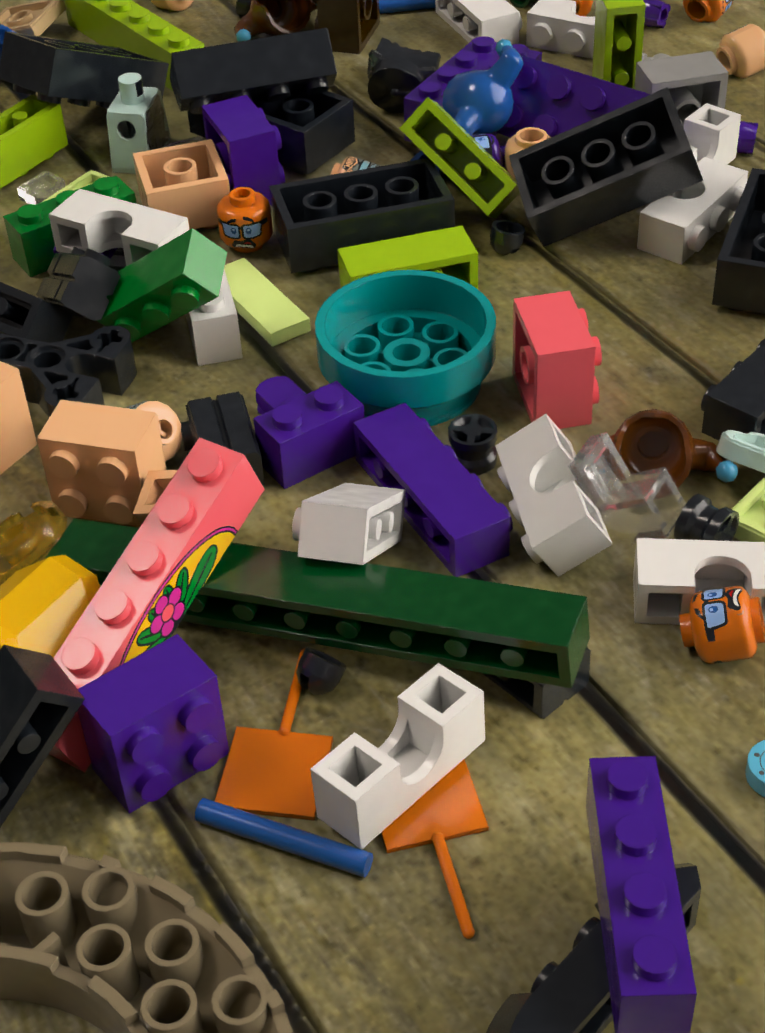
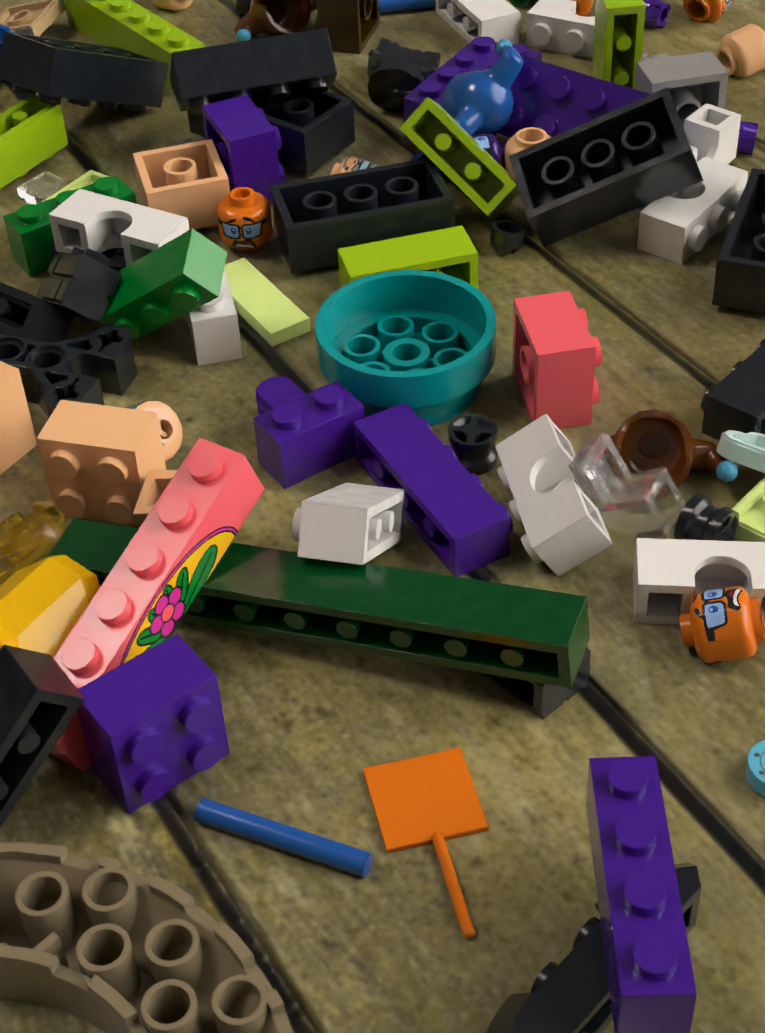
light aqua torso [106,73,171,174] -> none
black brick [180,391,265,485] -> none
orange piece [215,648,333,820] -> none
black hinge [296,647,347,695] -> none
white arch [310,663,485,850] -> none

